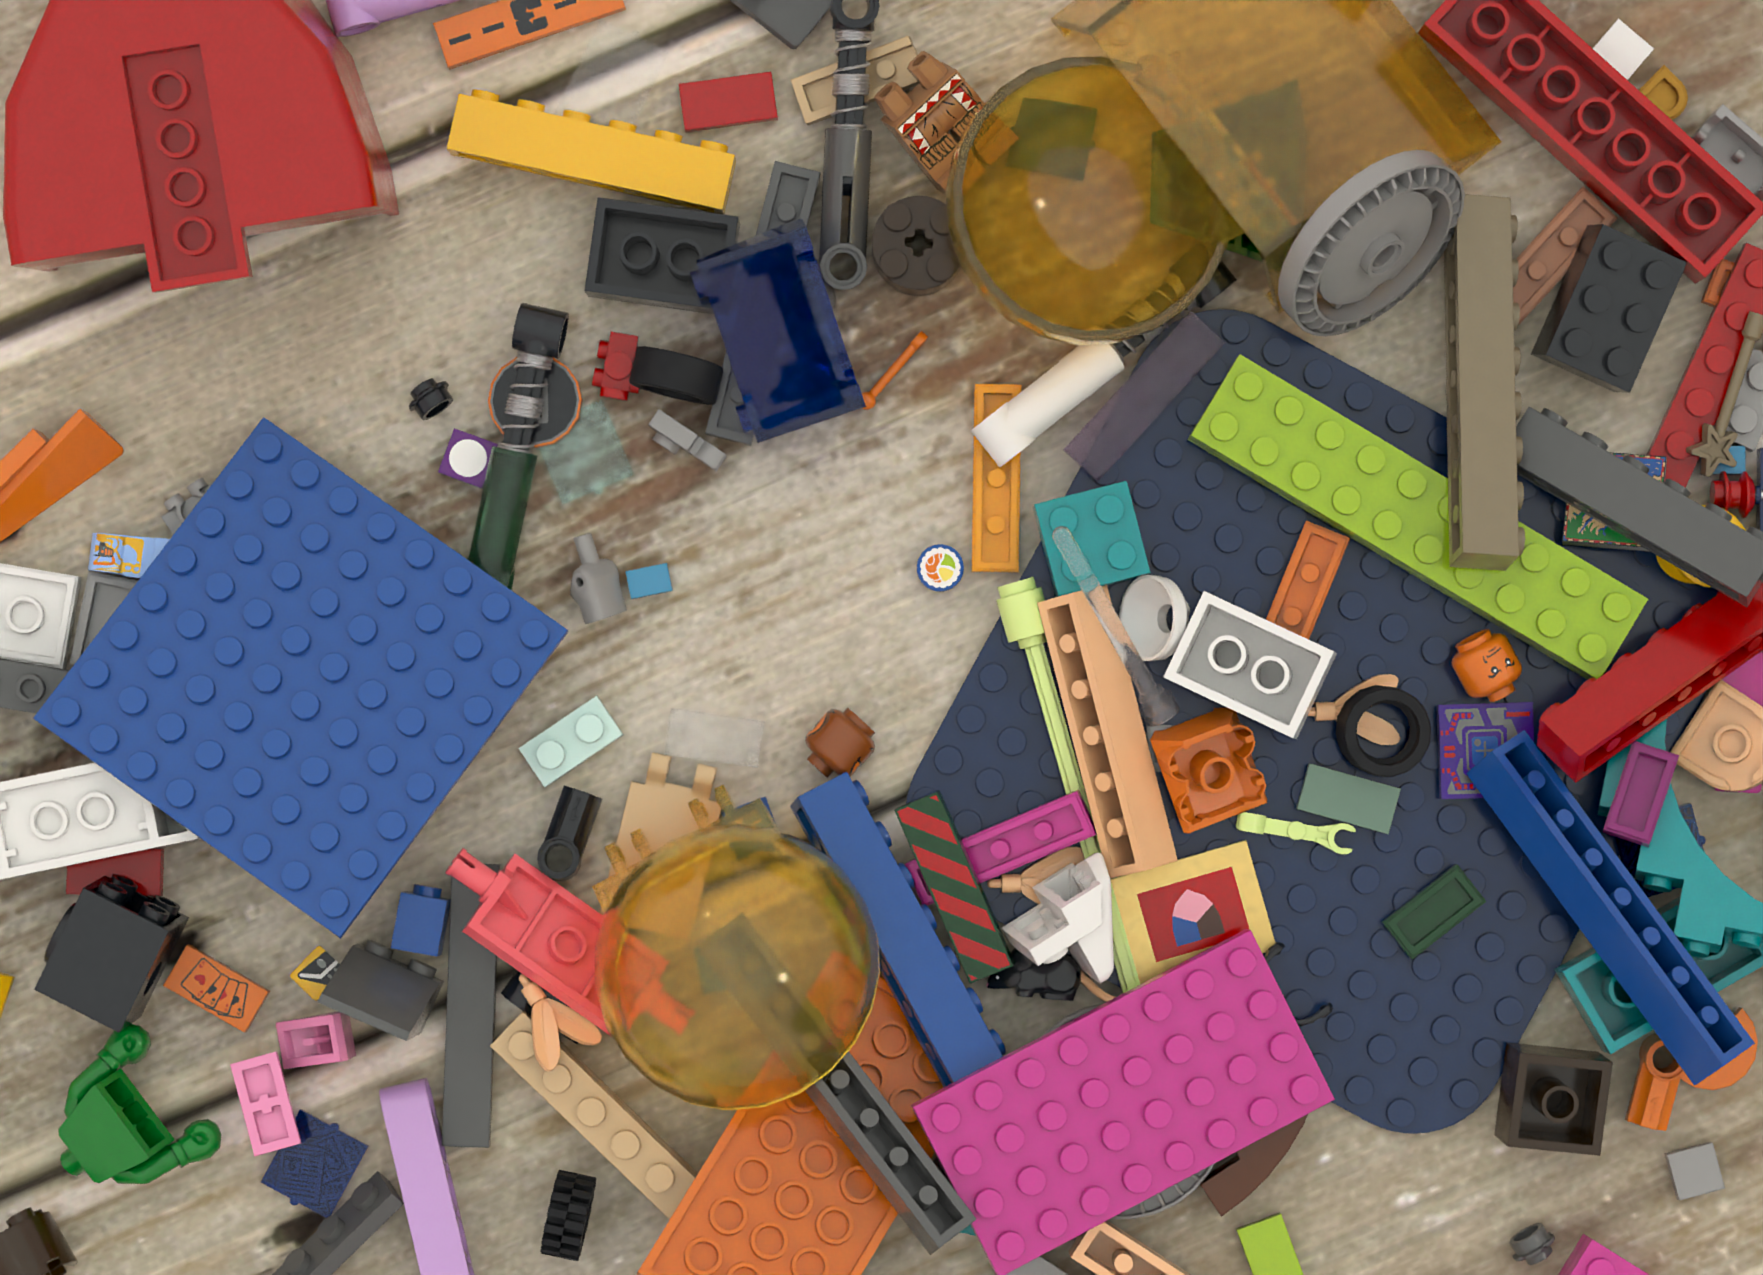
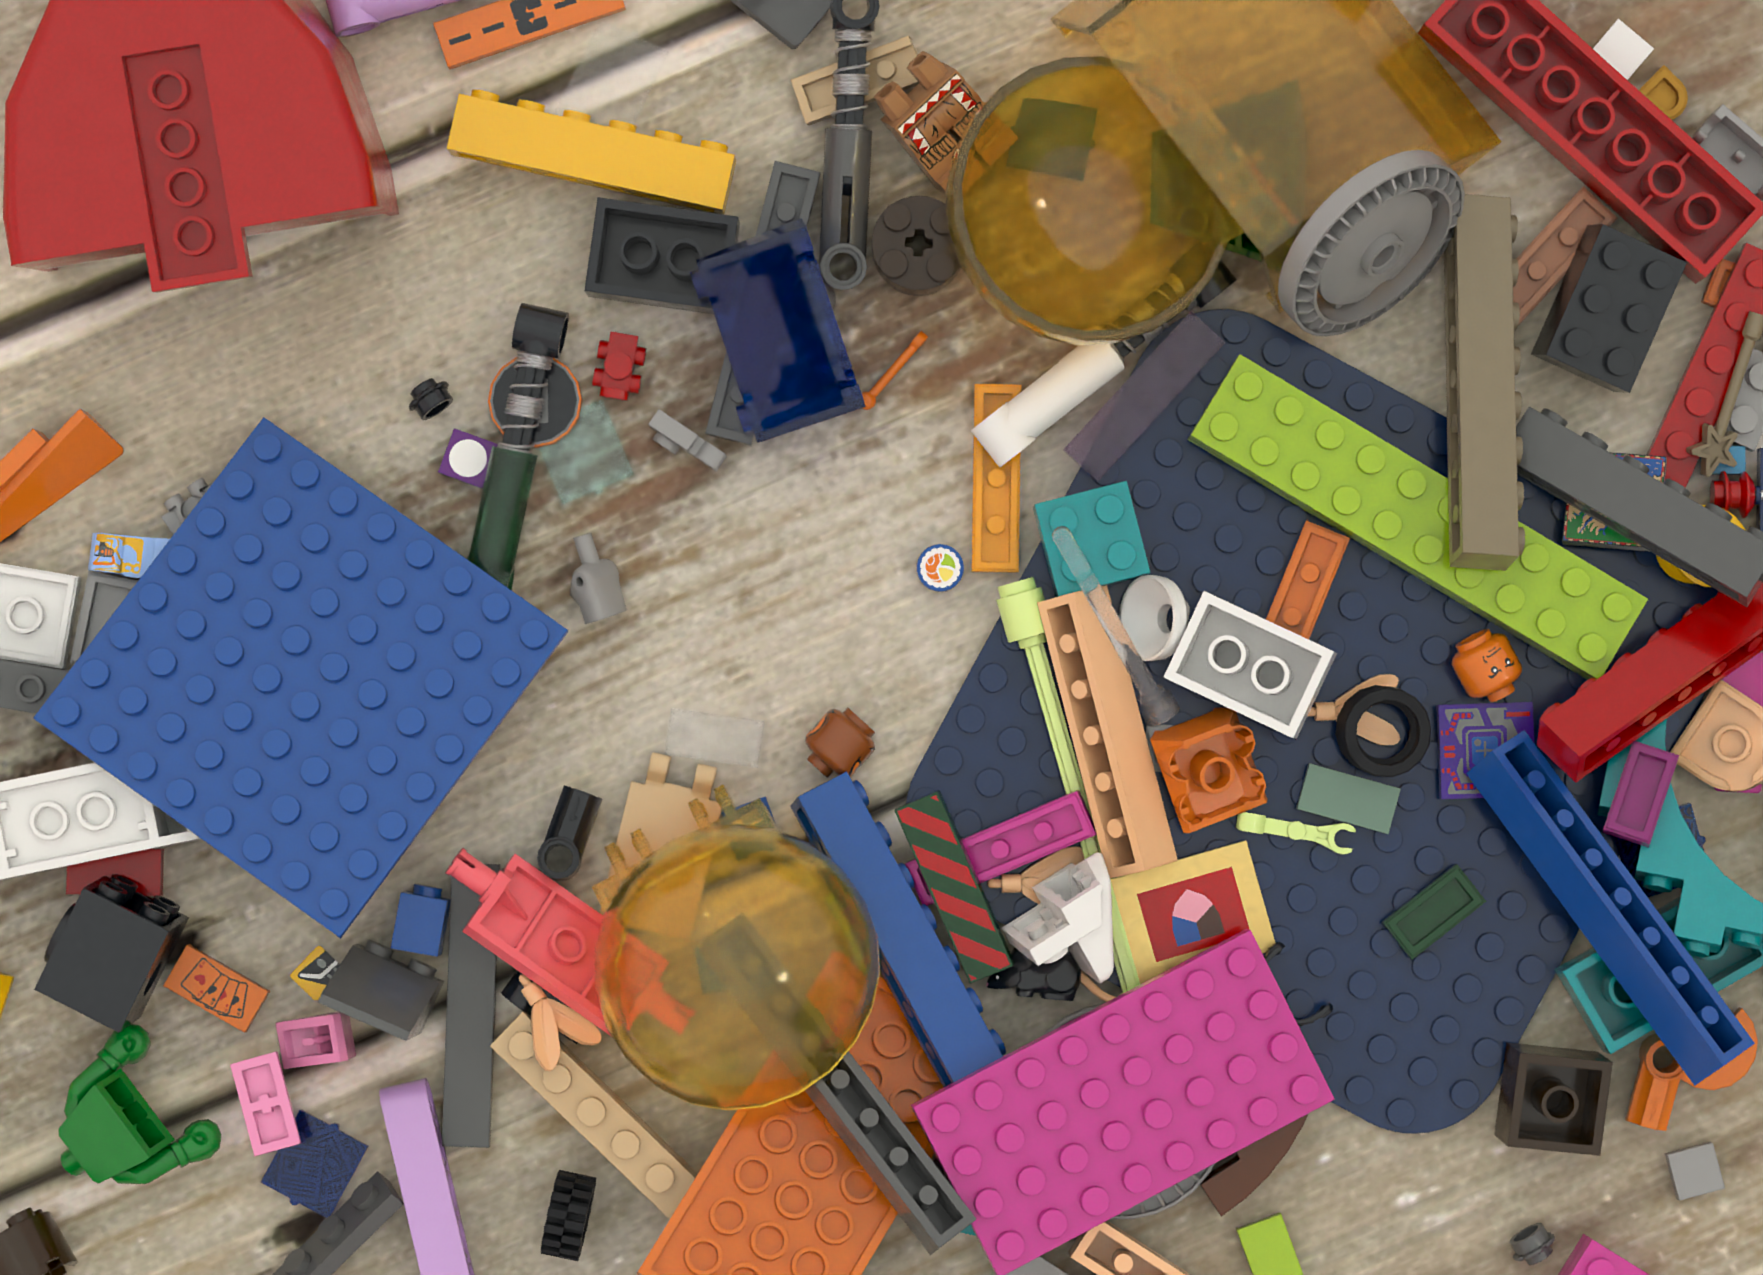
light aqua plate [518,696,623,787] -> none
dark azure piece [625,563,673,599] -> none
black tyre [629,346,723,405] -> none
red tile [679,71,778,132] -> none

